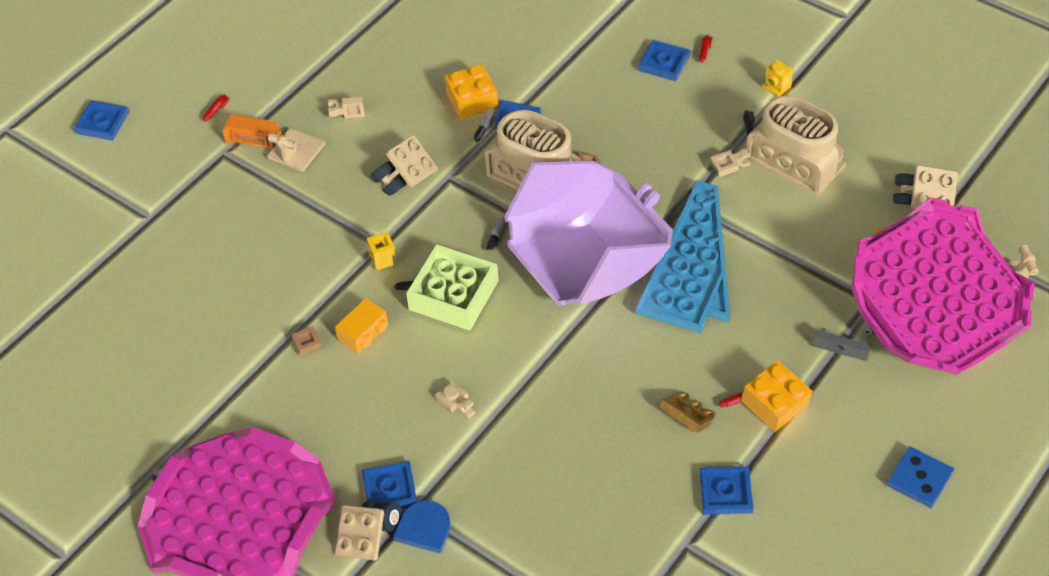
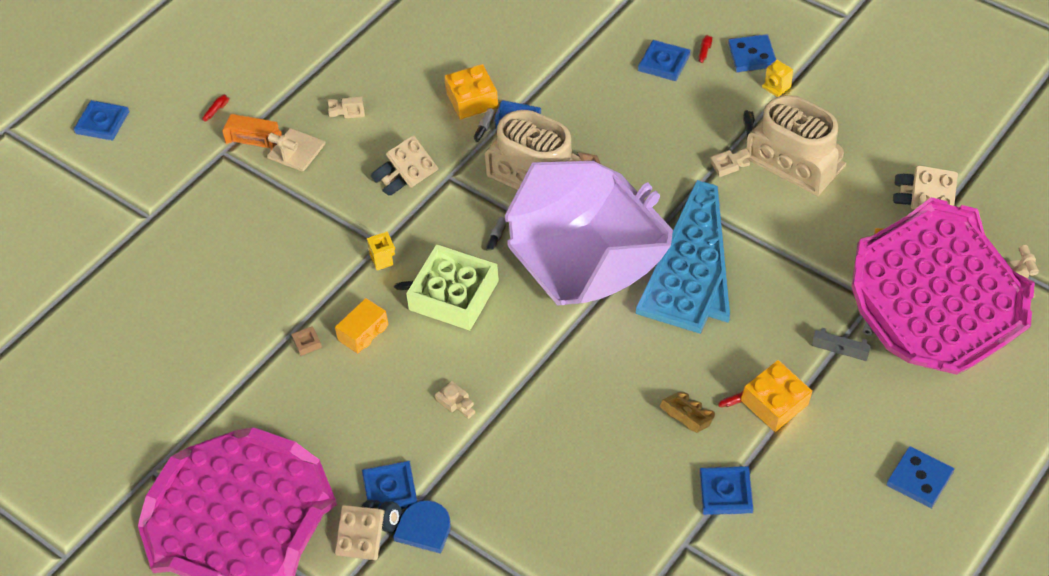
none -> blue tile [728,34,776,72]

